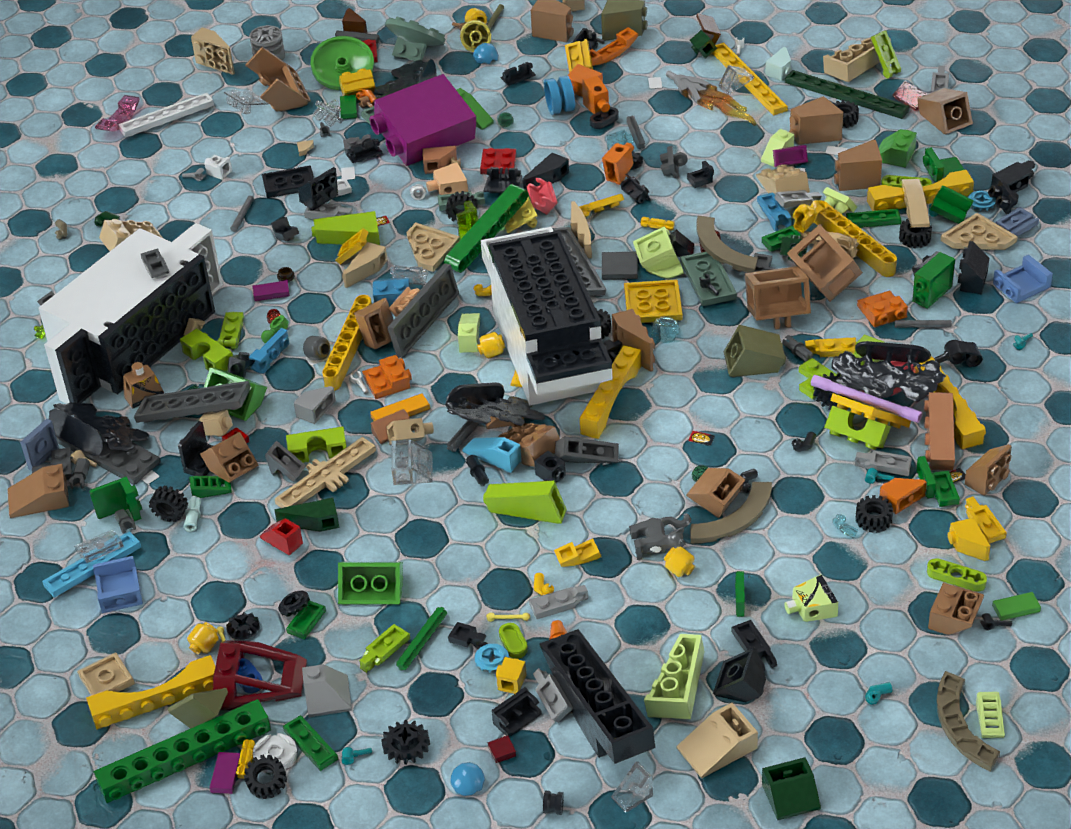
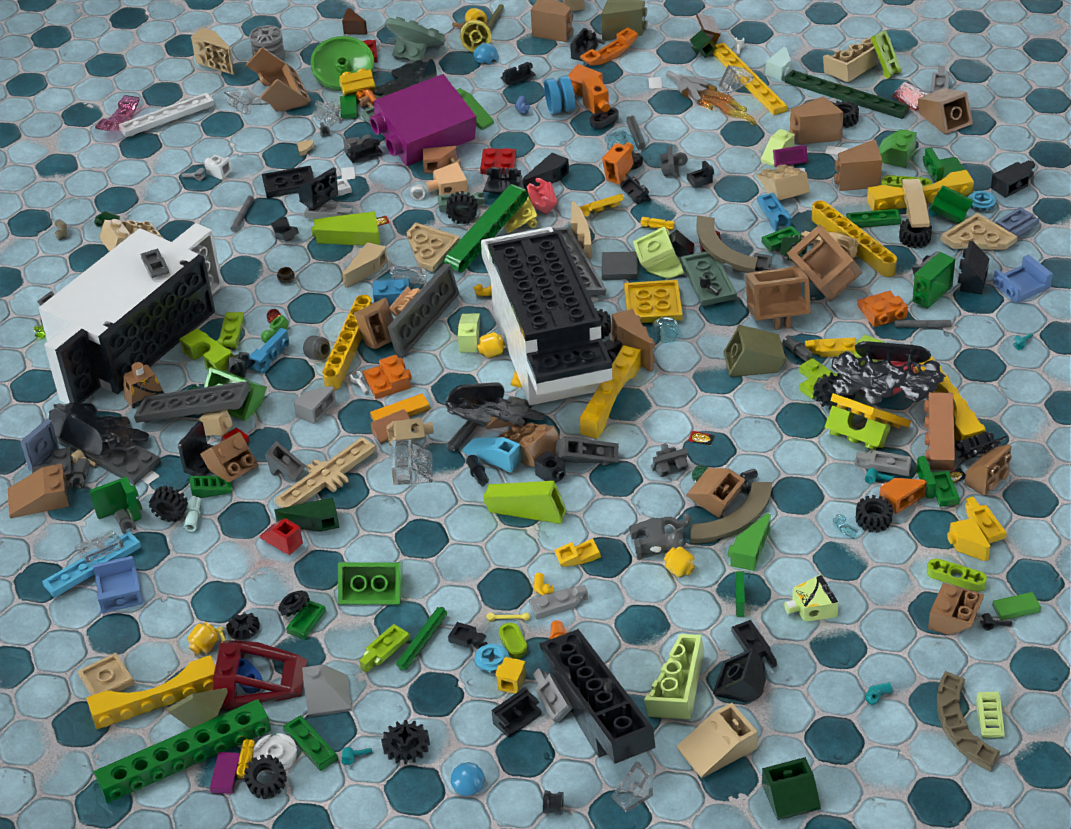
tan tile [184,318,205,335] -> none
magenta tile [252,280,290,301] -> none
lime arch [286,426,347,463] -> none
dark grey axle [335,30,380,44] -> none
yellow plate [335,228,369,265] -> none
clear neon green panel [456,201,478,240] -> none
dark red tile [487,735,516,763] -> none
clear green plate [498,112,514,127] -> none
yellow plate [565,39,593,73] -> none
light grey hinge [774,190,822,208] -> none
black arm [791,432,817,452] -> none
yellow animal [793,200,823,233] -> none
lavender piece [811,375,922,423] -> none
yellowish green tile [823,187,857,214] -> none
black beam [934,340,983,367] -> none
black hips [988,181,1019,214] -> none
none -> medium blue arm [515,96,530,114]
none -> dark grey hips [651,443,688,477]
none -> bright green slope [728,513,771,571]
none -> black hinge [956,432,1007,460]

